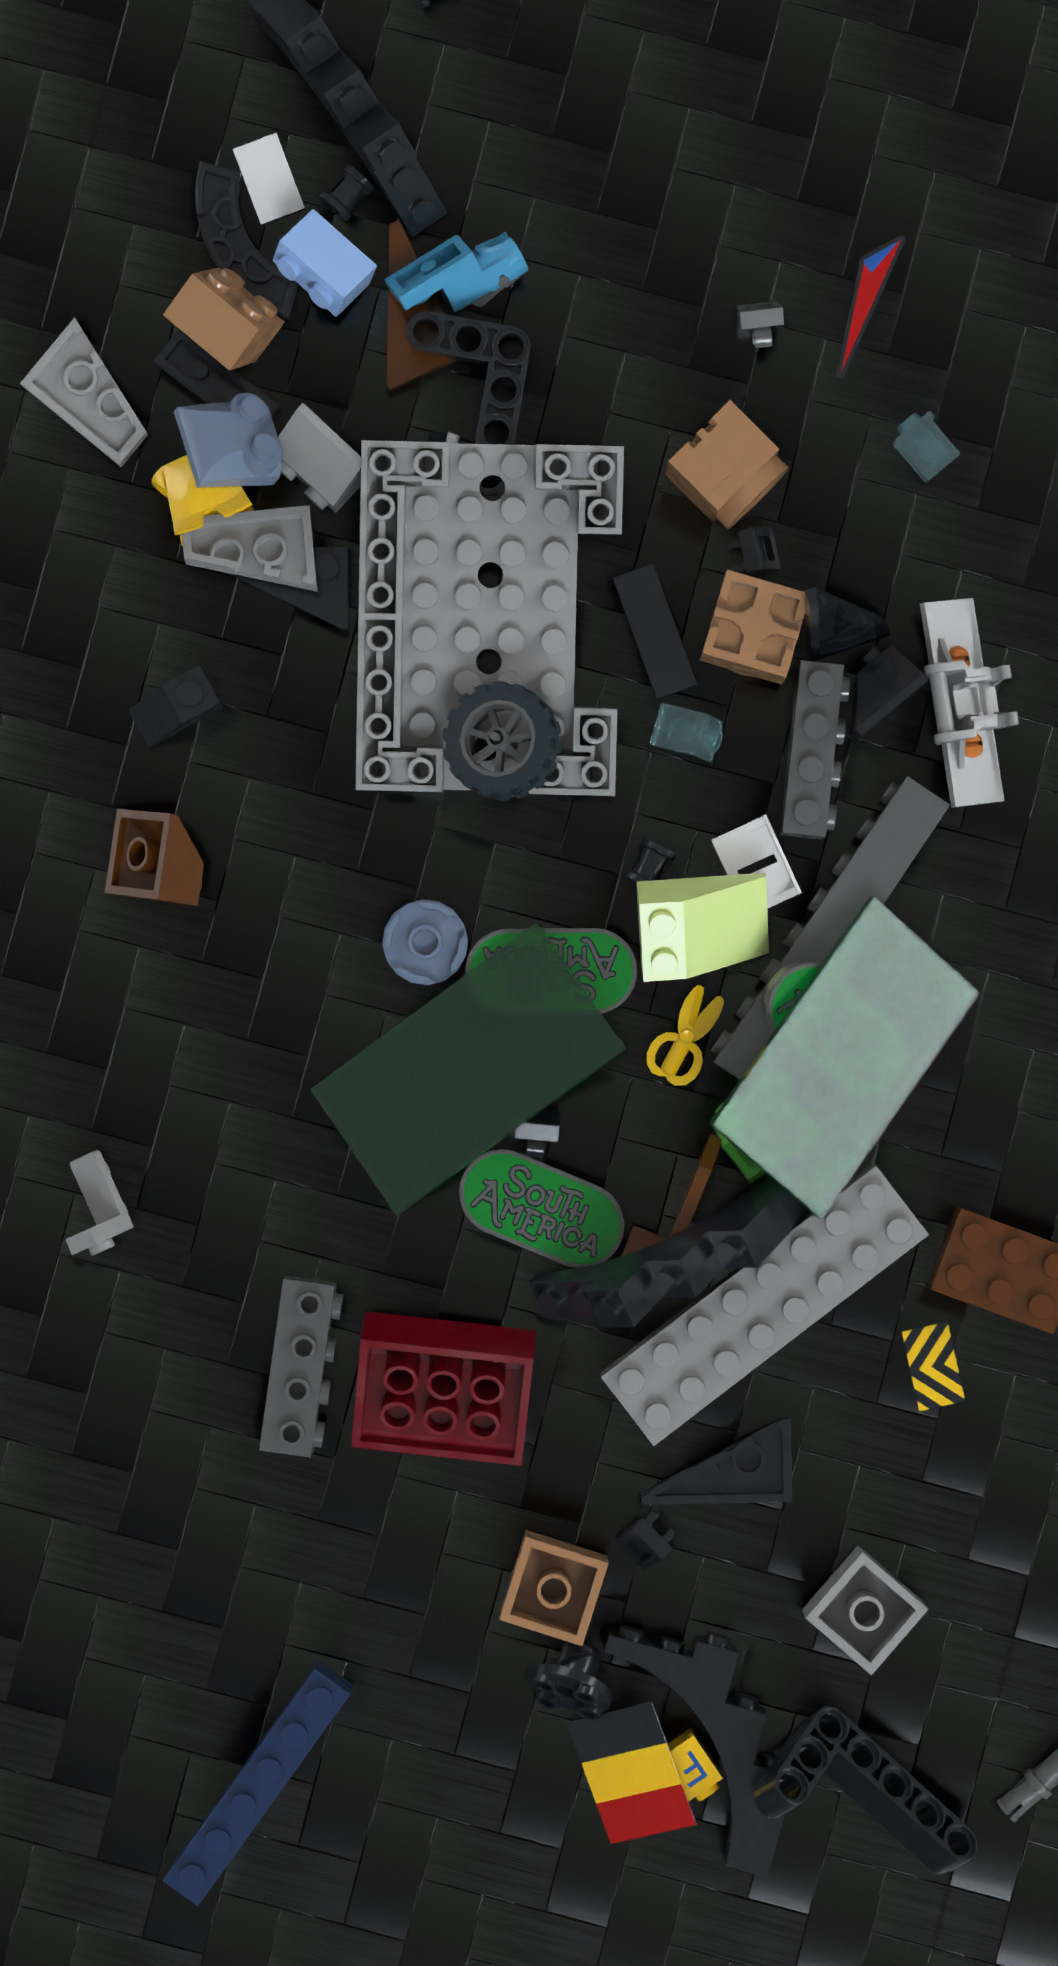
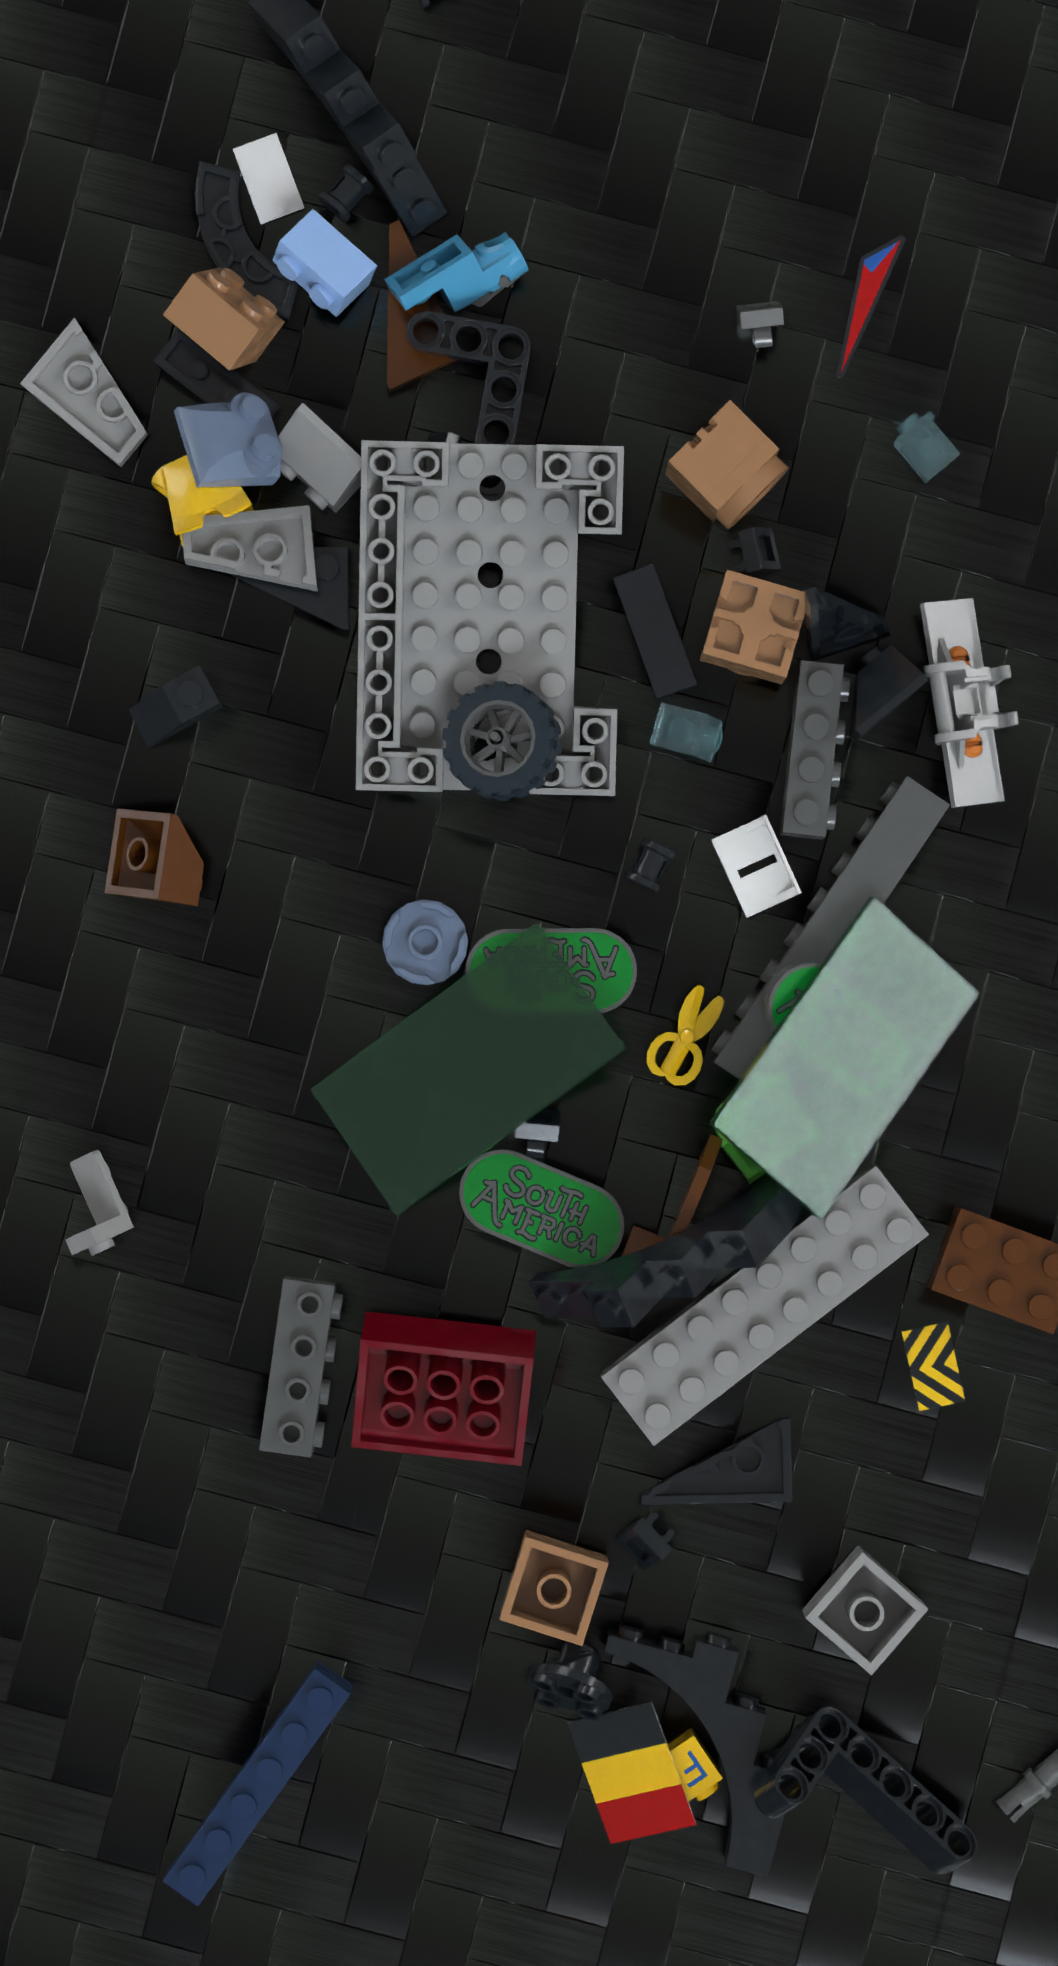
yellowish green slope [636,873,769,982] -> none

